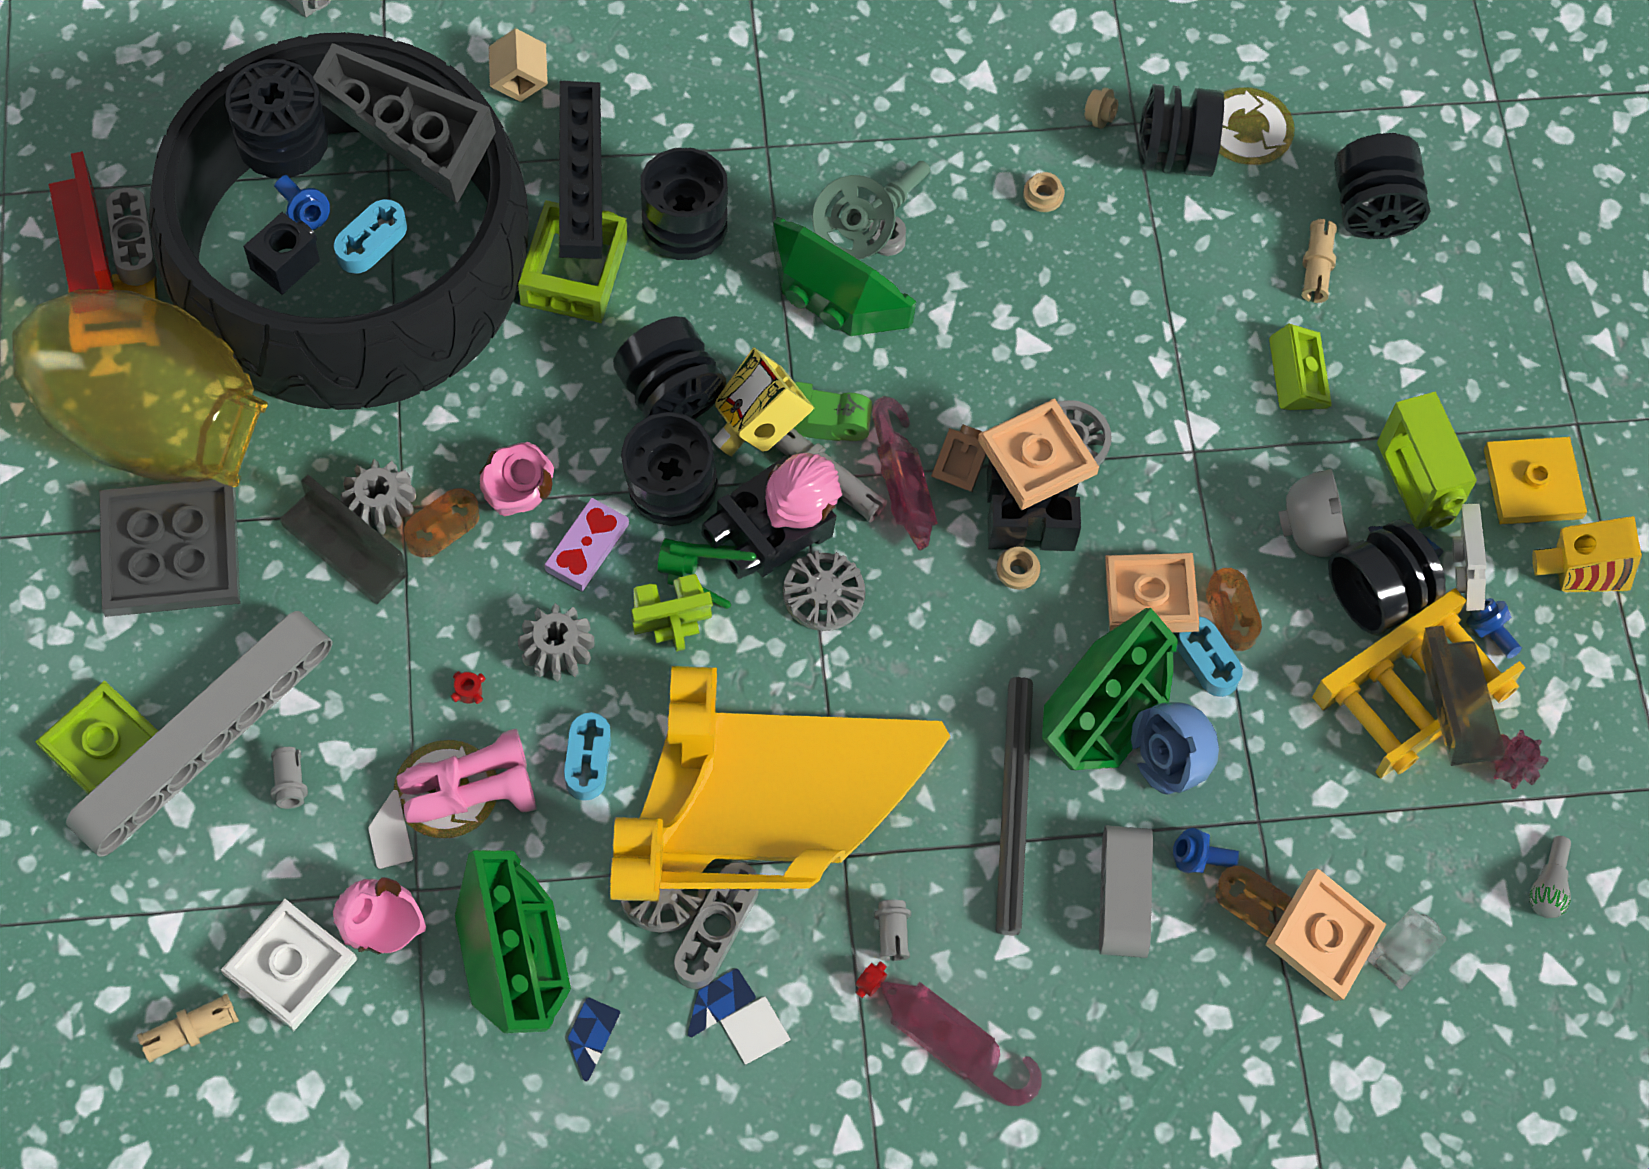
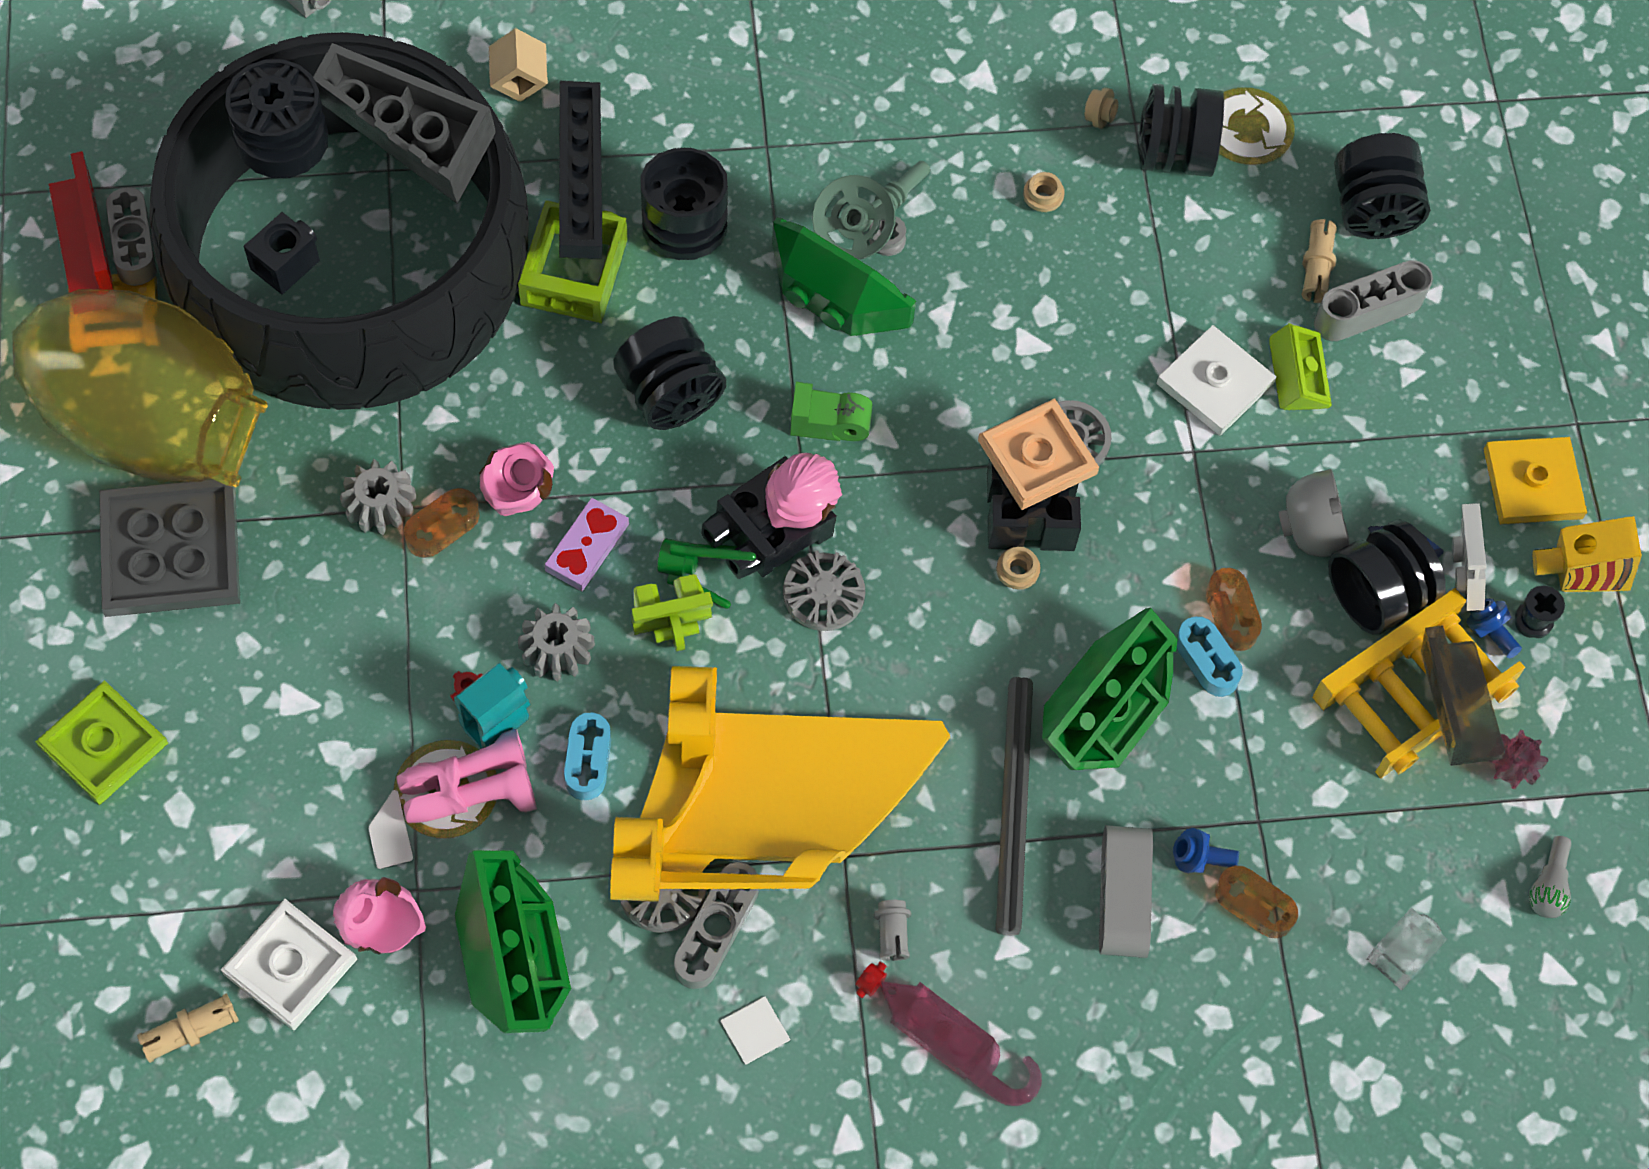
light grey beam [66,611,333,857] -> none
light grey pin [271,747,308,809] -> none
blue plate [274,175,330,230] -> none
clear smoke panel [280,475,407,605] -> none
medium azure beam [334,199,407,274] -> none
dark blue sticker [568,998,620,1081] -> none
black wheel [621,412,719,526] -> none
dark blue sticker [688,969,756,1038] -> none
light yellow torso [712,348,814,456] -> none
light grey pin [773,428,887,523] -> none
clear pink plate [872,396,938,551] -> none
medium nougat bracket [931,424,987,492] -> none
light nougat plate [1105,553,1199,633] -> none
medium blue cylinder [1131,702,1219,795] -> none
light nougat plate [1265,869,1386,1001] -> none
lime window [1377,391,1477,529] -> none
none -> teal brick [454,663,530,749]
none -> white plate [1156,325,1277,436]
none -> light grey beam [1314,260,1433,341]
none -> black bush [1515,585,1565,639]

